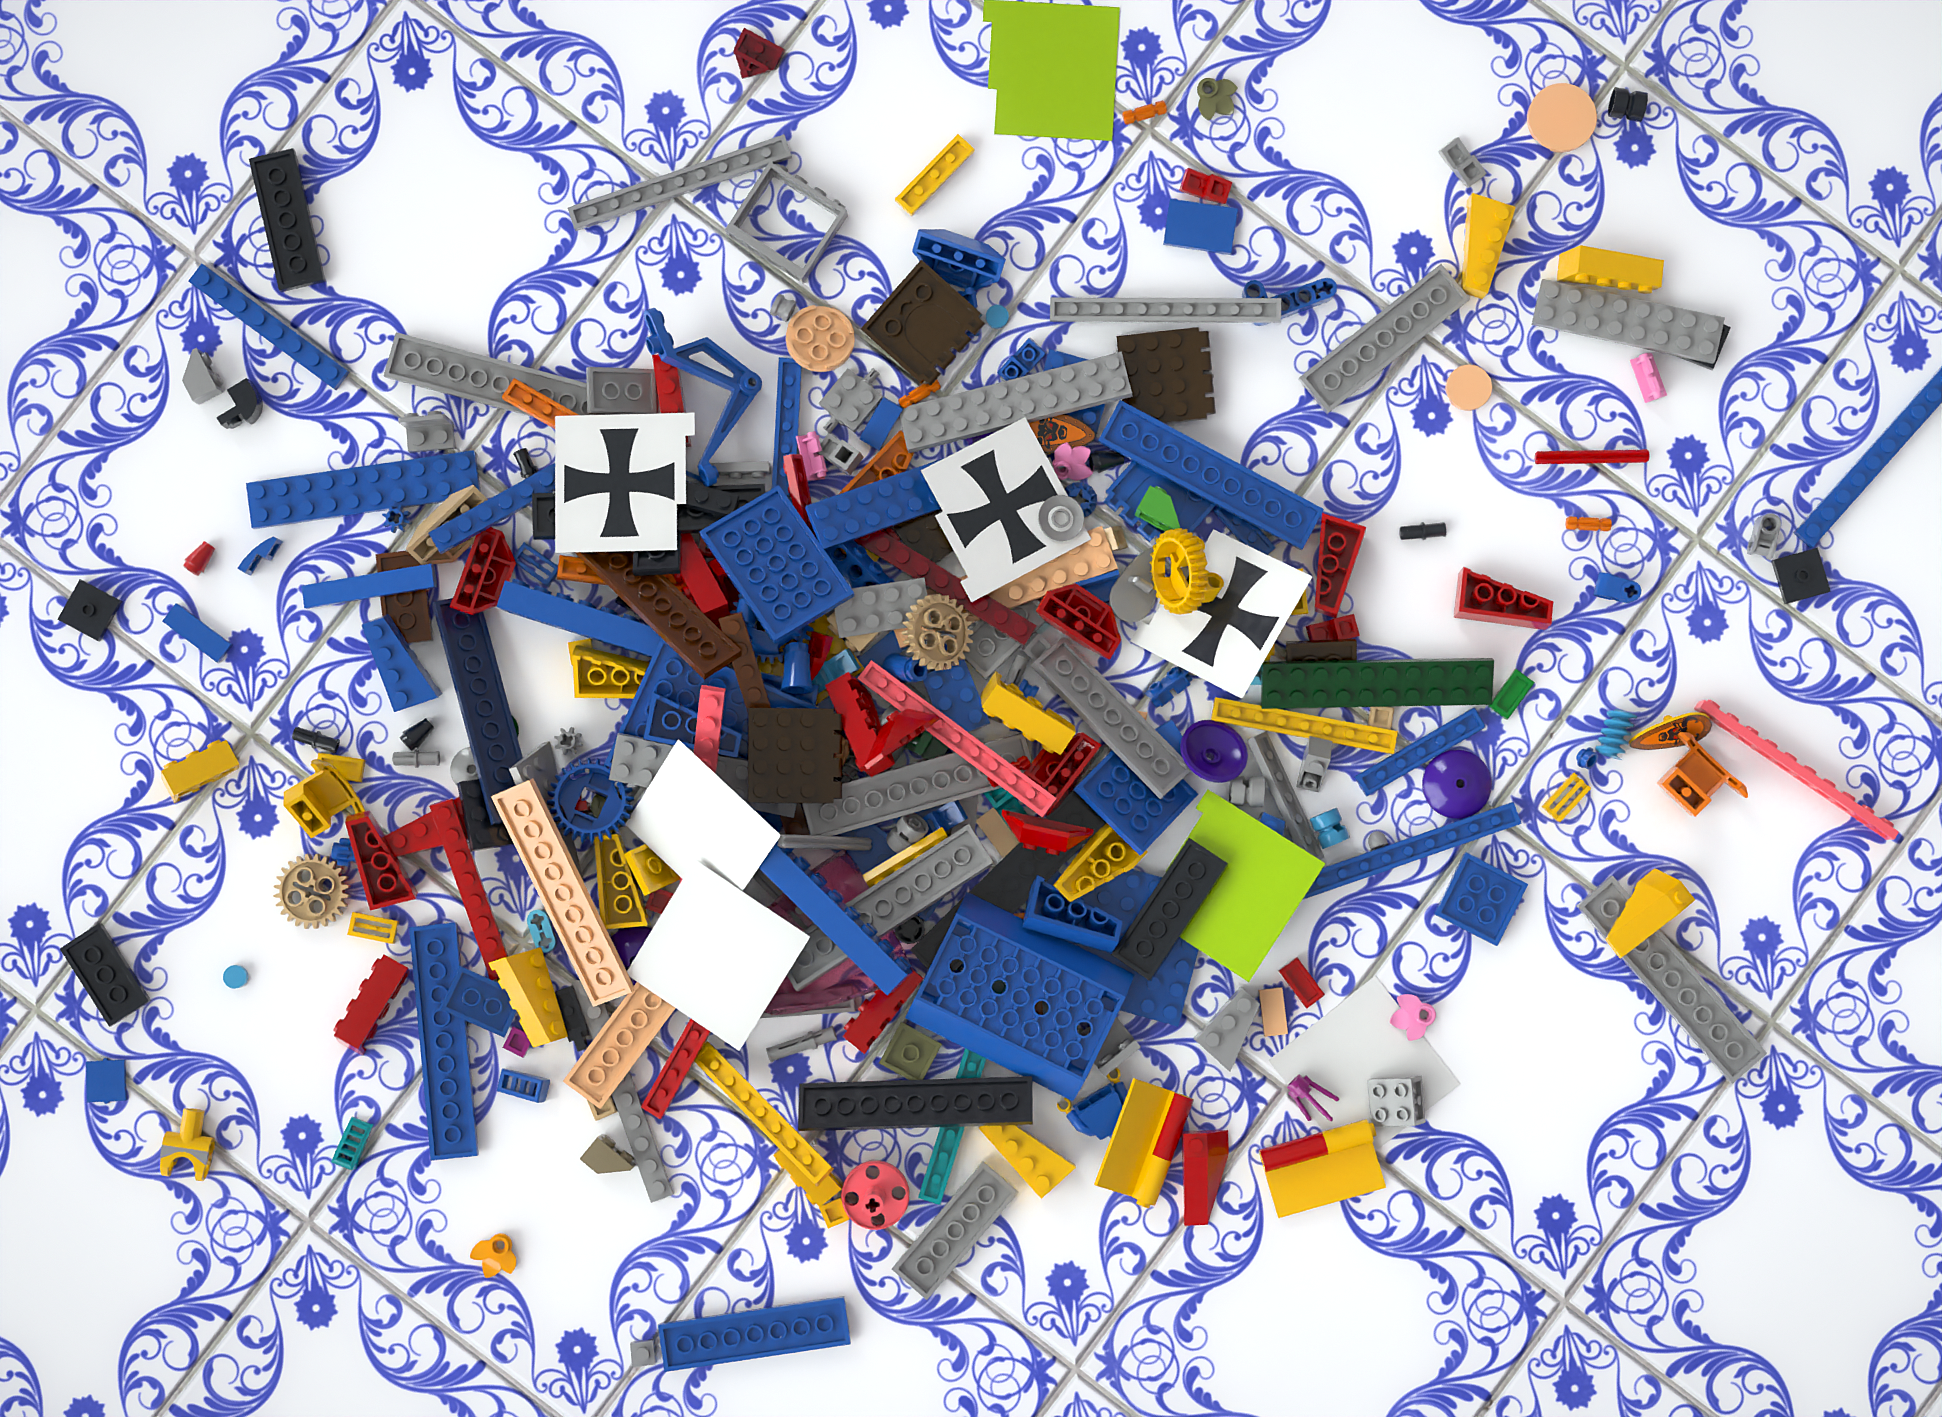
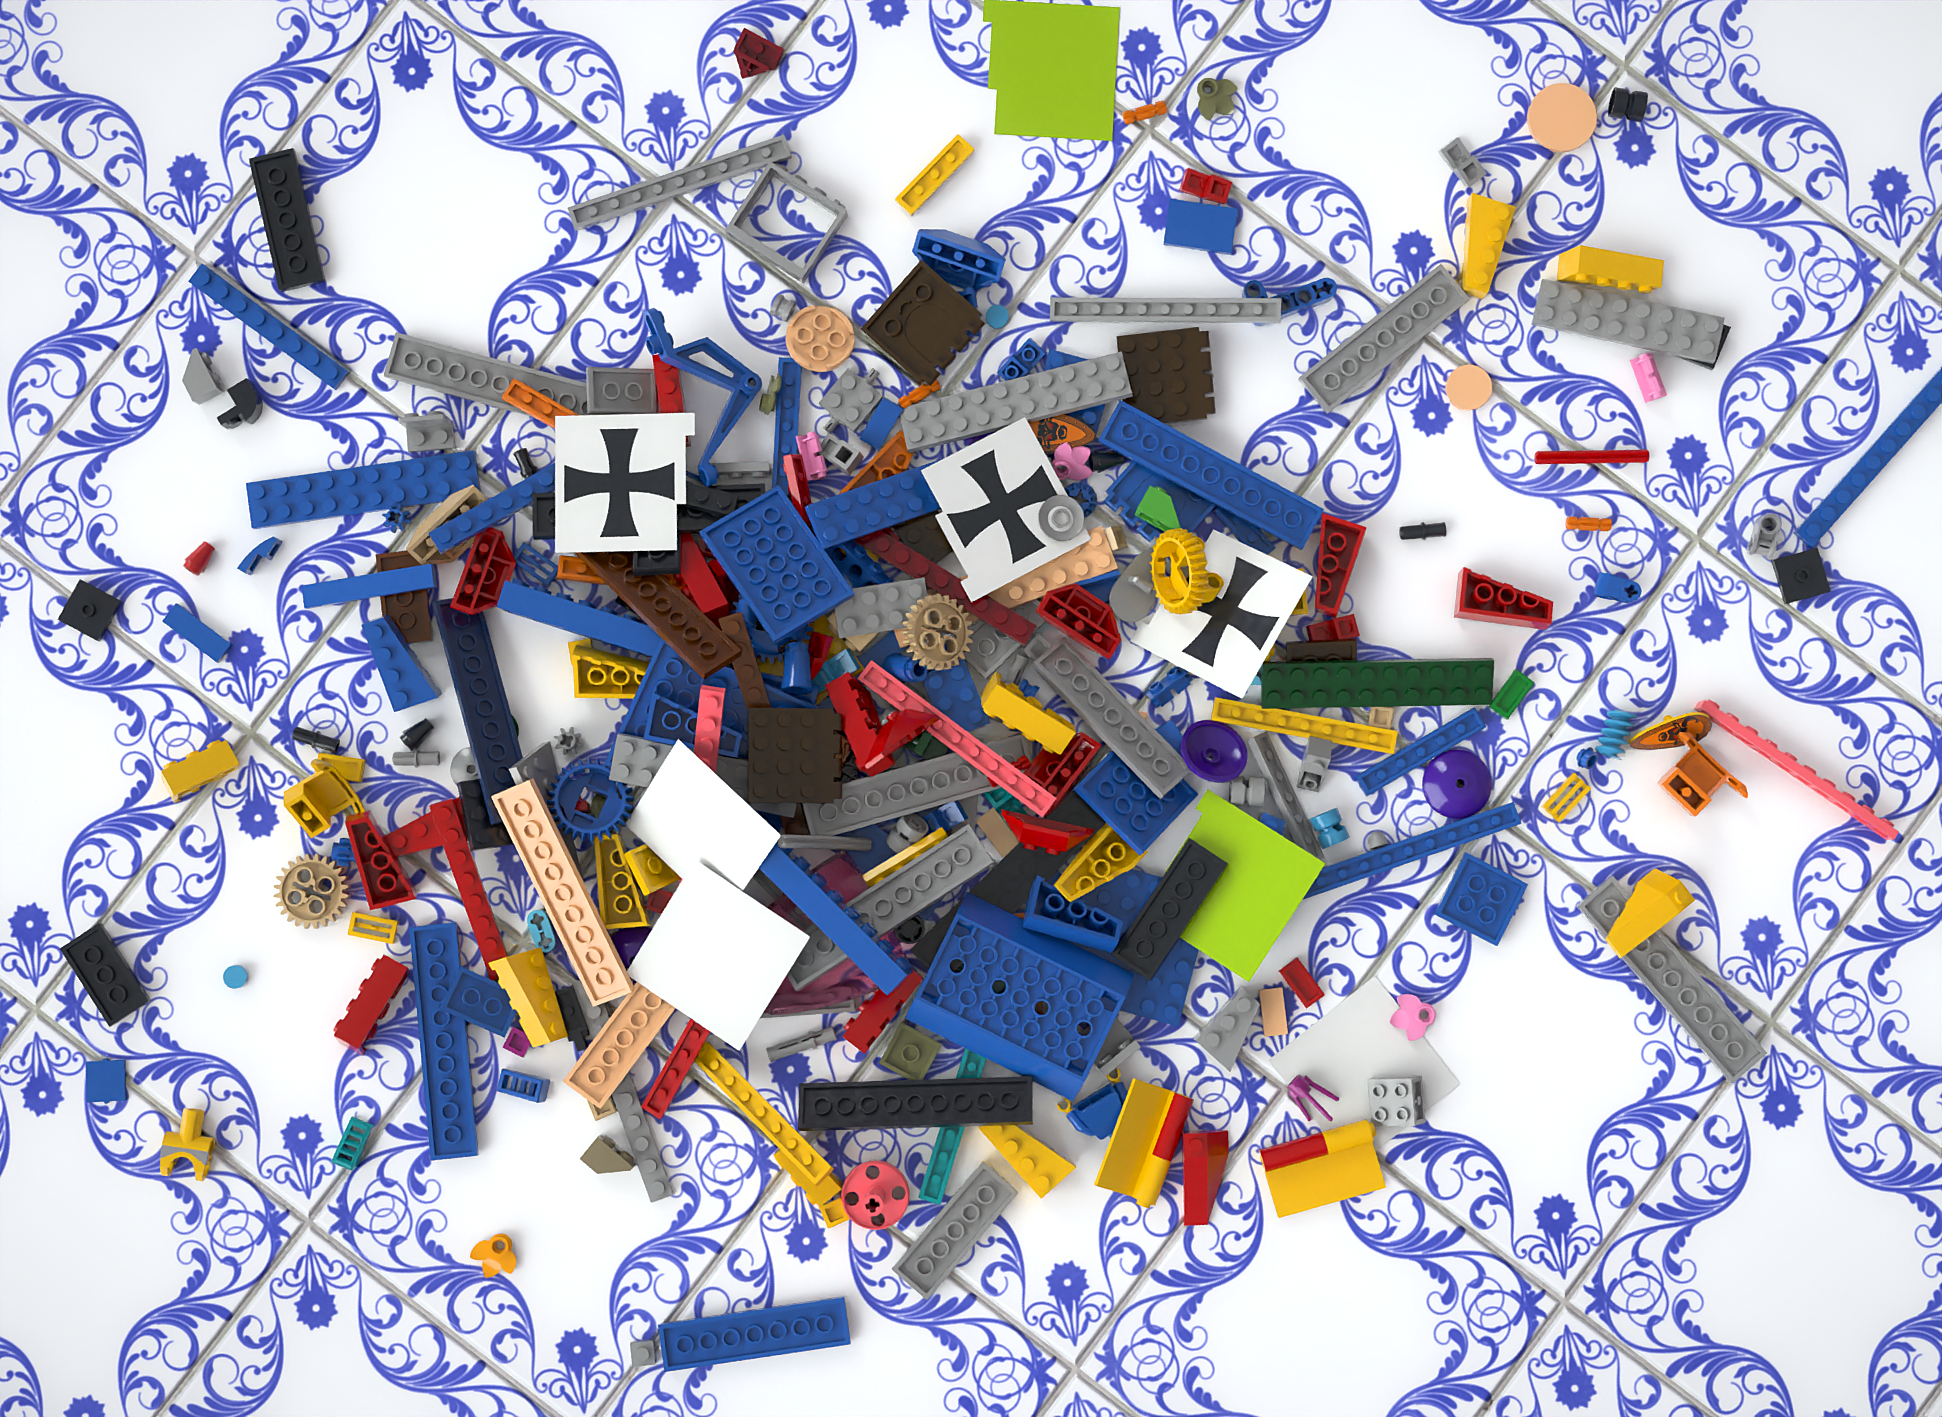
none -> olive plate [759,374,781,415]

